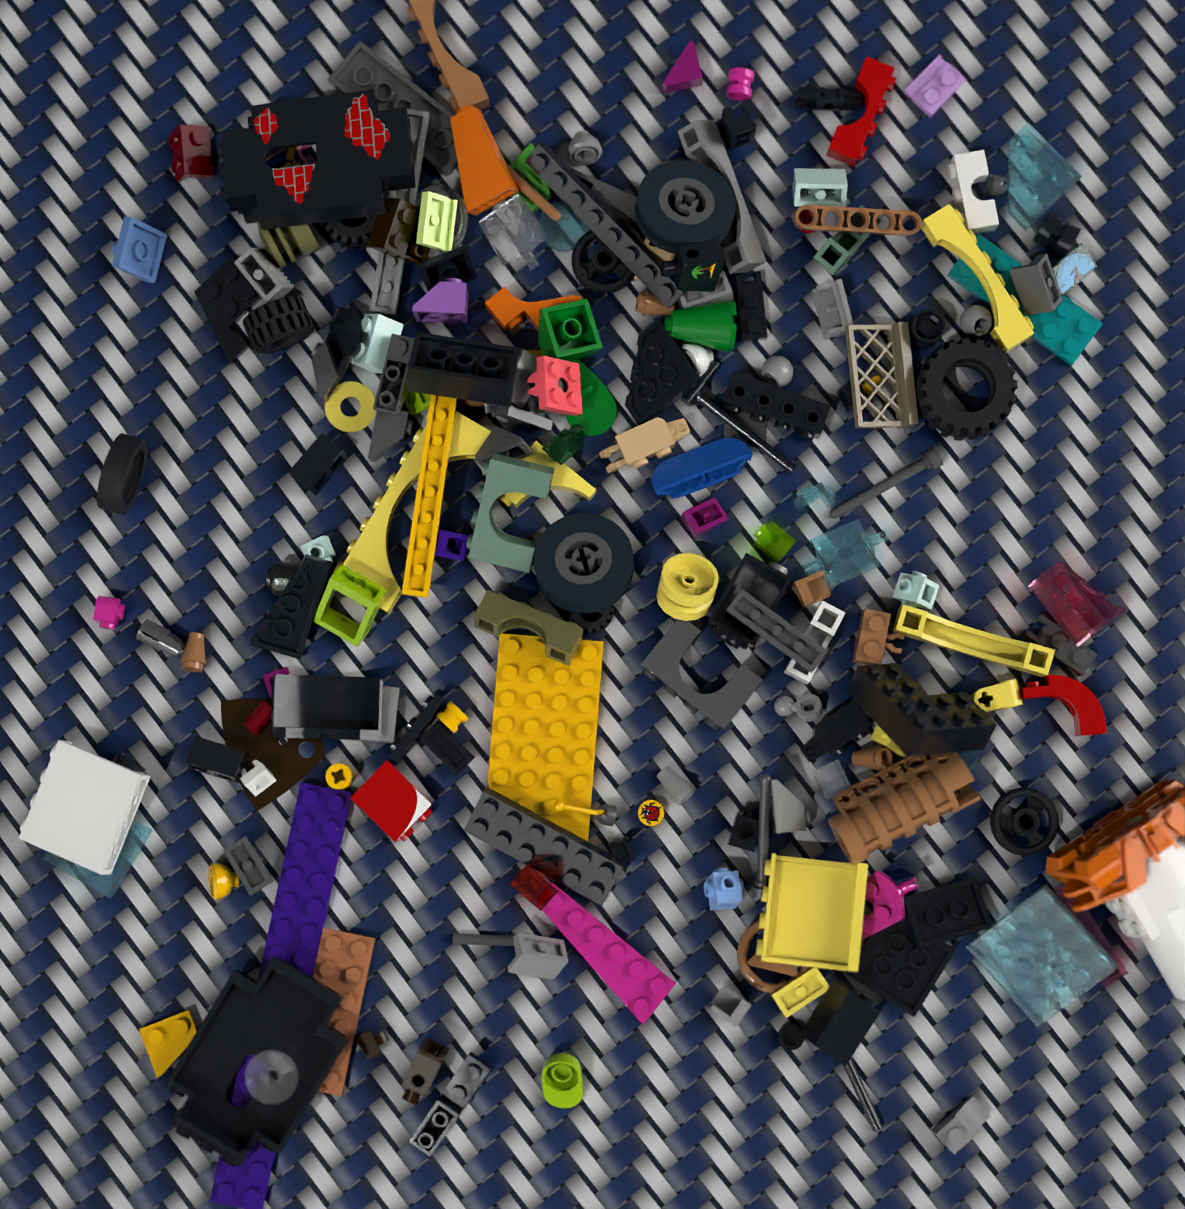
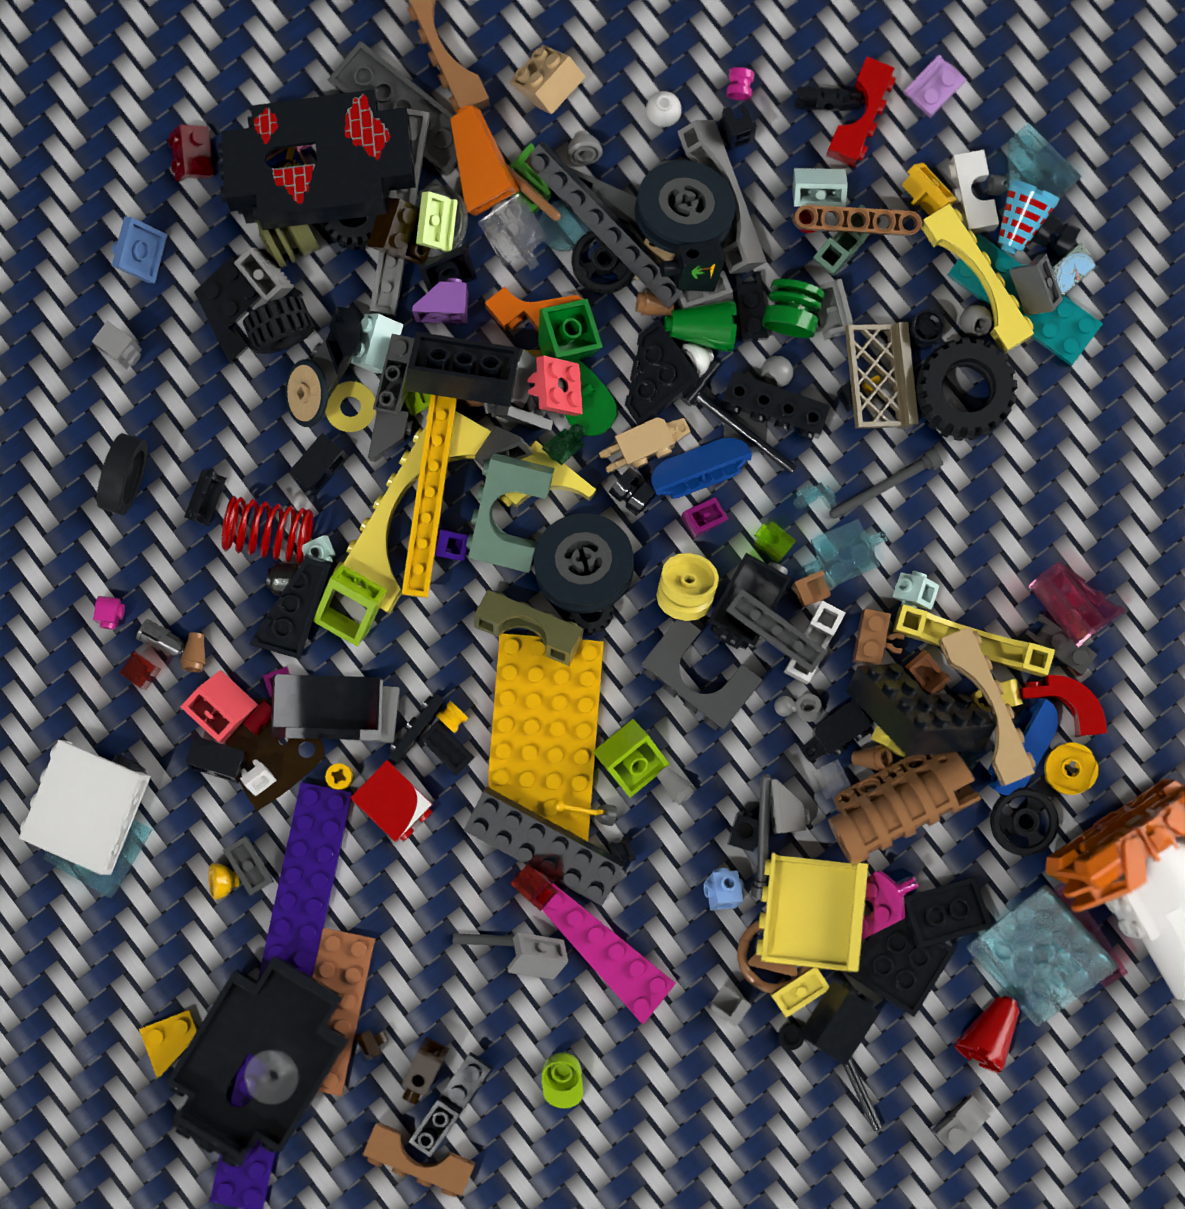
tile [638,800,664,826] -> none
magenta slope [662,41,702,93] -> none
none -> light grey brick [92,321,142,370]
none -> clear red brick [119,652,161,690]
none -> coral slope [180,670,258,744]
none -> black hinge [184,469,227,526]
none -> red piece [221,496,313,564]
none -> tan wheel [285,359,328,427]
none -> medium nougat arch [363,1121,475,1197]
none -> tan slope [509,45,585,114]
none -> lime slope [593,719,670,798]
none -> black wheel [609,467,657,516]
none -> white brick [646,91,682,127]
none -> green wheel [762,279,825,338]
none -> yellow panel [902,163,957,215]
none -> nougat bracket [905,650,951,695]
none -> tan arch [938,626,1036,787]
none -> red cone [955,995,1020,1073]
none -> blue brick [988,698,1058,795]
none -> medium azure cone [998,179,1059,255]
none -> yellow plate [1044,742,1098,795]

